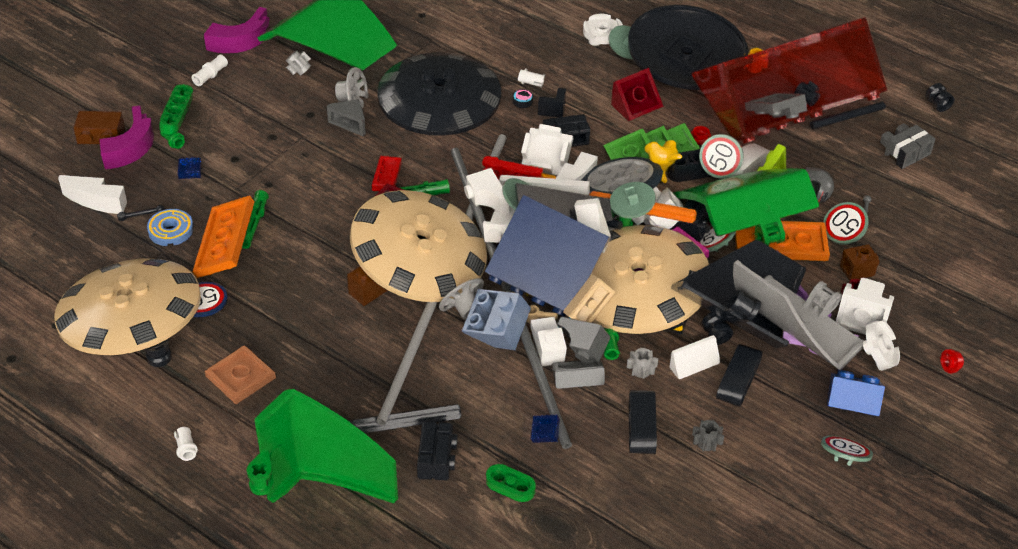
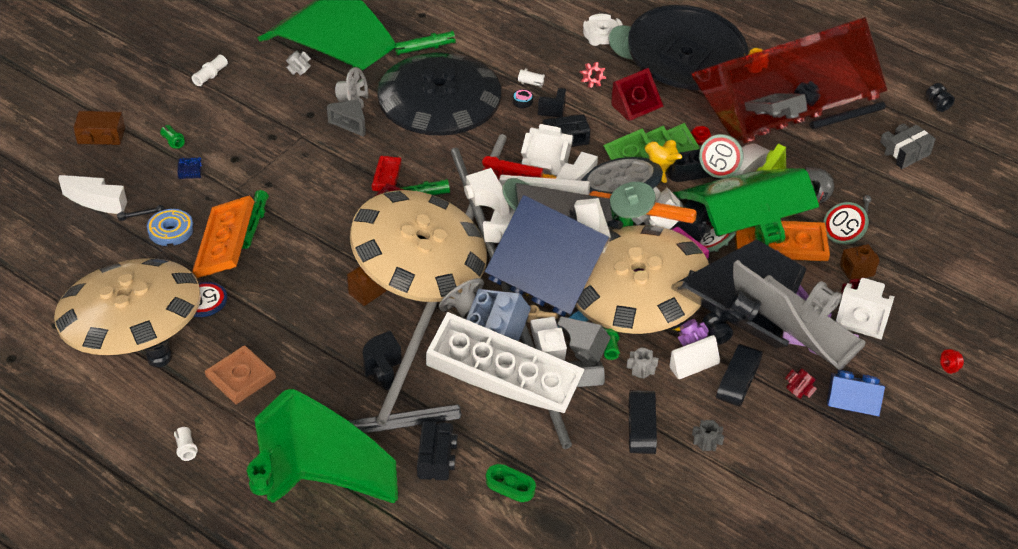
magenta arch [100,105,154,169] -> none
green beam [159,84,193,135] -> none
magenta arch [204,7,270,53] -> none
clear blue tile [530,415,560,443] -> none
tan slope [563,274,615,323] -> none
piece [821,435,873,466] -> none
white plate [863,321,900,371] -> none
none -> black brick [363,331,402,390]
none -> green pin [394,30,456,55]
none -> white slope [426,312,584,413]
none -> coral gear [580,62,606,88]
none -> medium lavender gear [678,319,709,347]
none -> dark red gear [785,368,817,399]

